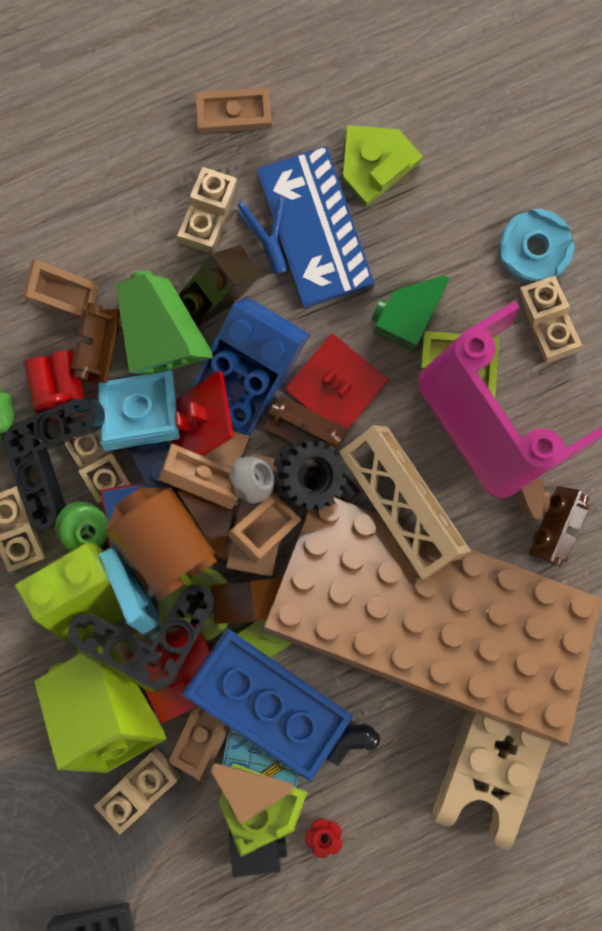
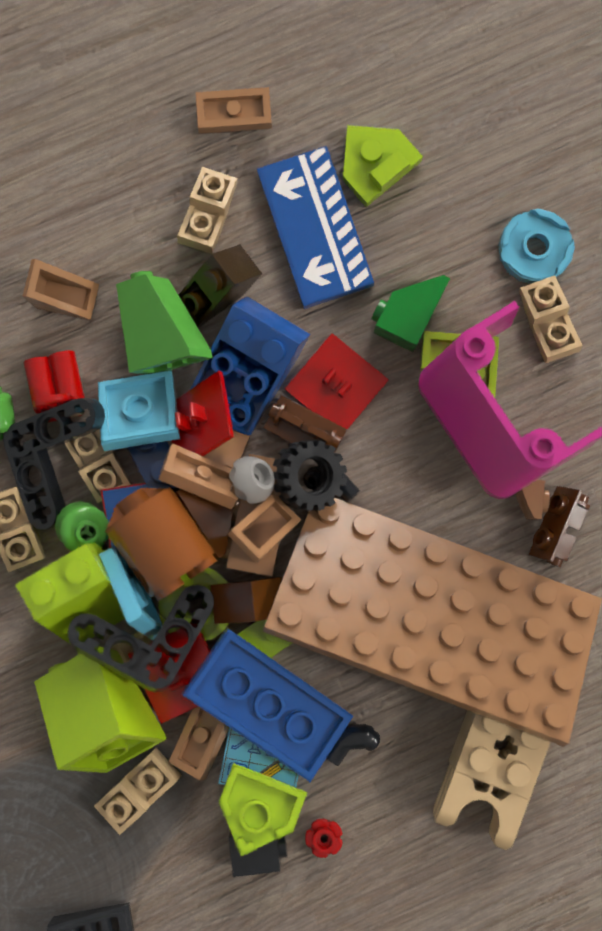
reddish brown hinge [70,303,120,383] -> none
medium nougat slope [211,763,293,824] -> none
blue plant [237,198,288,275] -> none
tan fence [339,425,471,580] -> none

